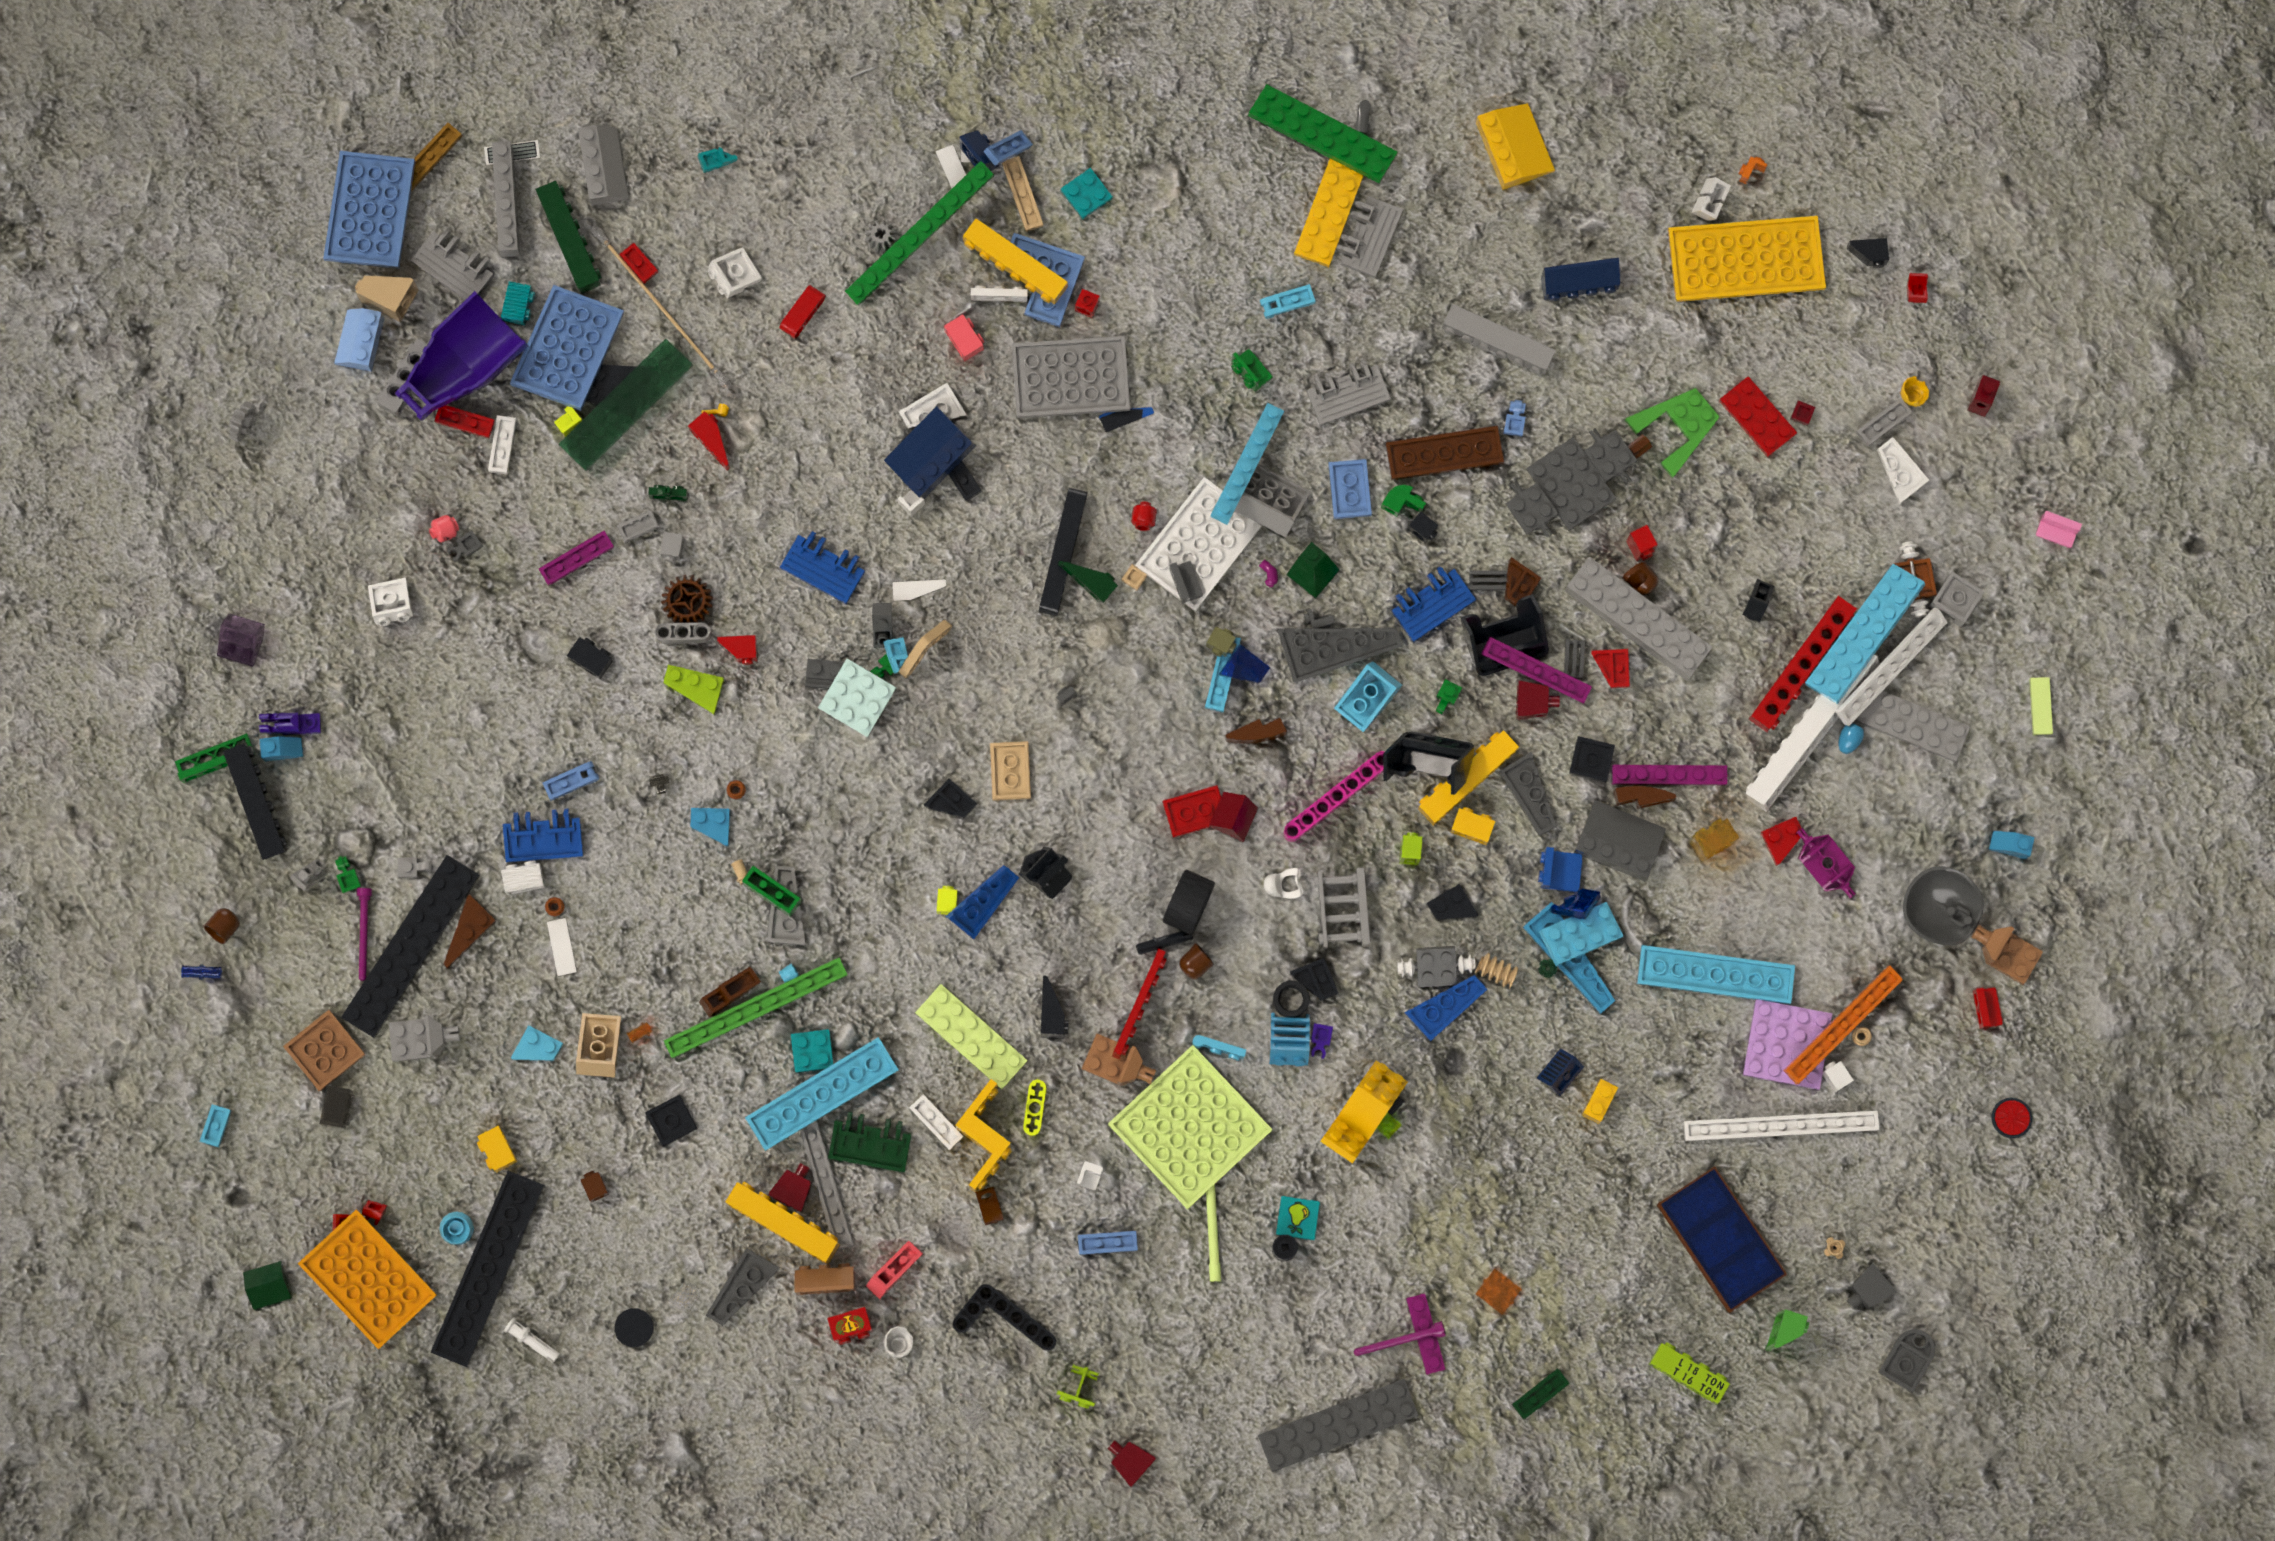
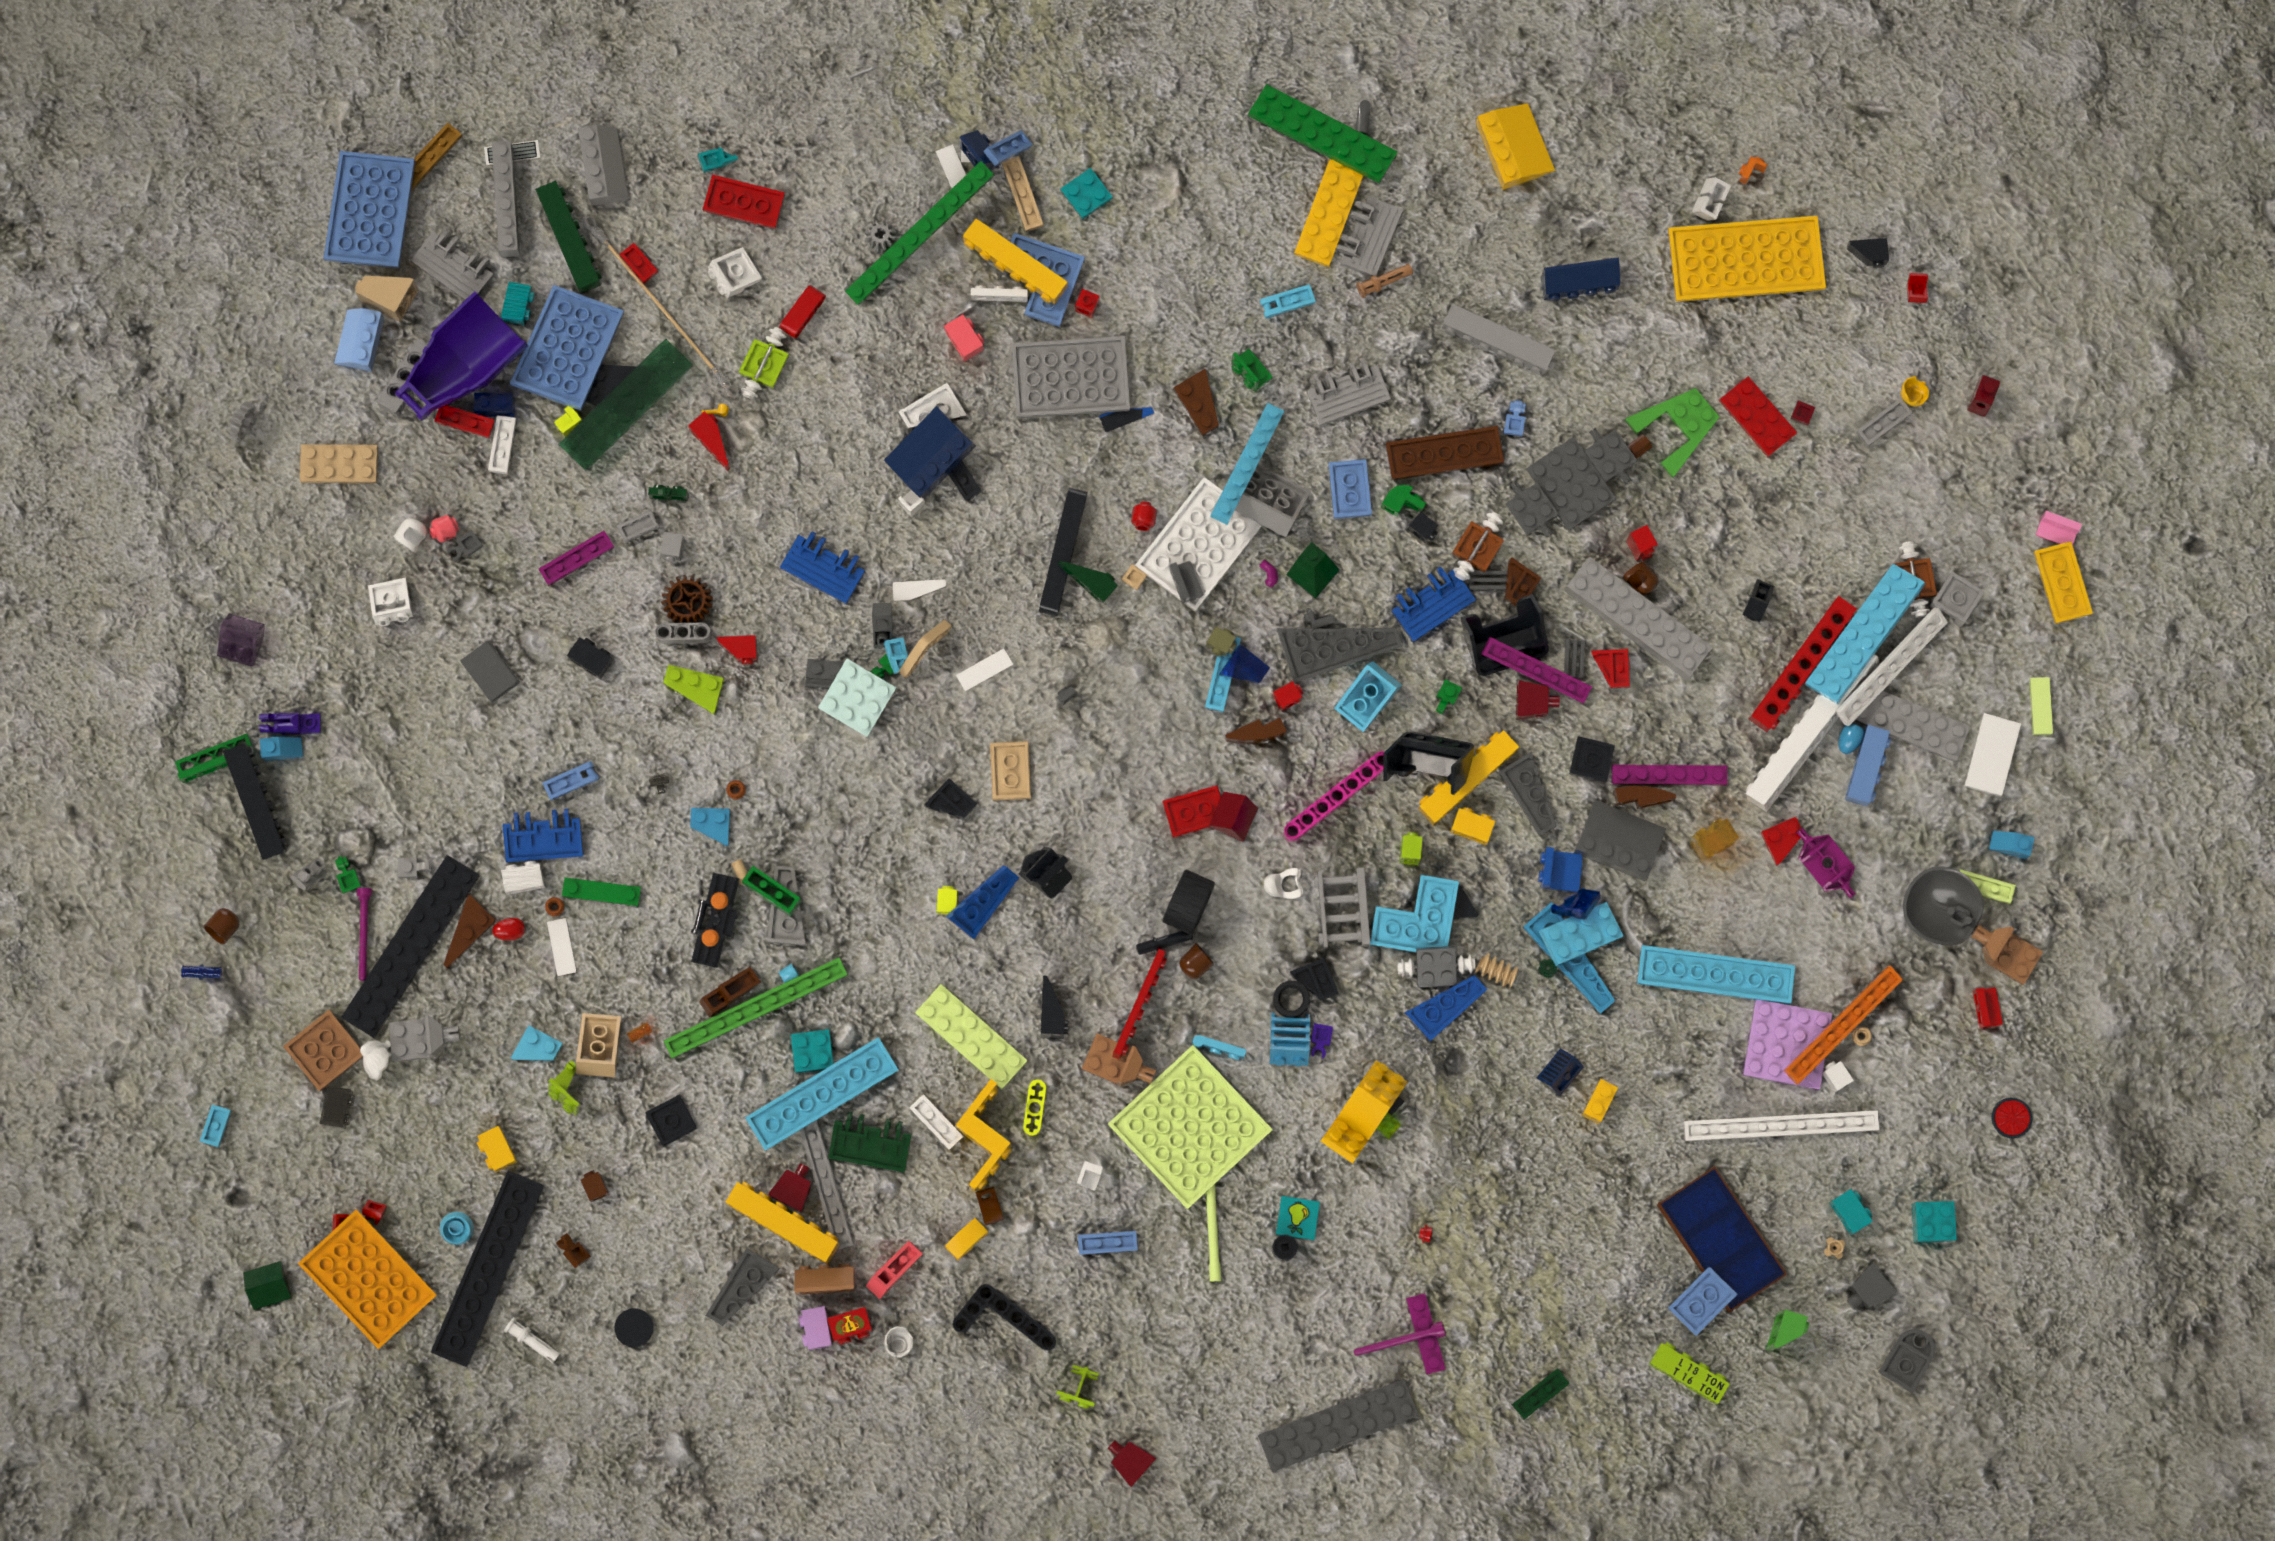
clear orange piece [1475,1269,1522,1315] -> none
white wing [1877,437,1929,505] -> none
none -> tan plate [300,444,378,483]
none -> white hair [360,1040,391,1081]
none -> white helmet [393,518,427,554]
none -> dark grey piece [460,641,520,703]
none -> clear blue brick [474,393,515,417]
none -> red animal [492,917,525,941]
none -> lime plate [548,1061,580,1116]
none -> reddish brown plate [556,1233,591,1268]
none -> green plate [562,877,641,907]
none -> black piece [690,872,740,968]
none -> red plate [702,174,785,229]
none -> lime plate [739,327,789,399]
none -> lavender brick [799,1306,832,1350]
none -> yellow slope [945,1218,988,1260]
none -> white sticker [956,648,1013,691]
none -> reddish brown wing [1173,369,1219,436]
none -> red brick [1272,681,1303,712]
none -> medium nougat pin [1356,263,1413,298]
none -> medium azure plate [1370,874,1459,952]
none -> red plate [1419,1224,1433,1244]
none -> dark orange plate [1452,512,1504,580]
none -> medium blue plate [1668,1266,1737,1336]
none -> teal brick [1829,1189,1873,1235]
none -> medium blue brick [1845,725,1891,807]
none -> teal brick [1911,1201,1957,1243]
none -> yellowish green tile [1959,869,2016,904]
none -> white tile [1964,713,2021,797]
none -> yellow plate [2033,541,2093,624]

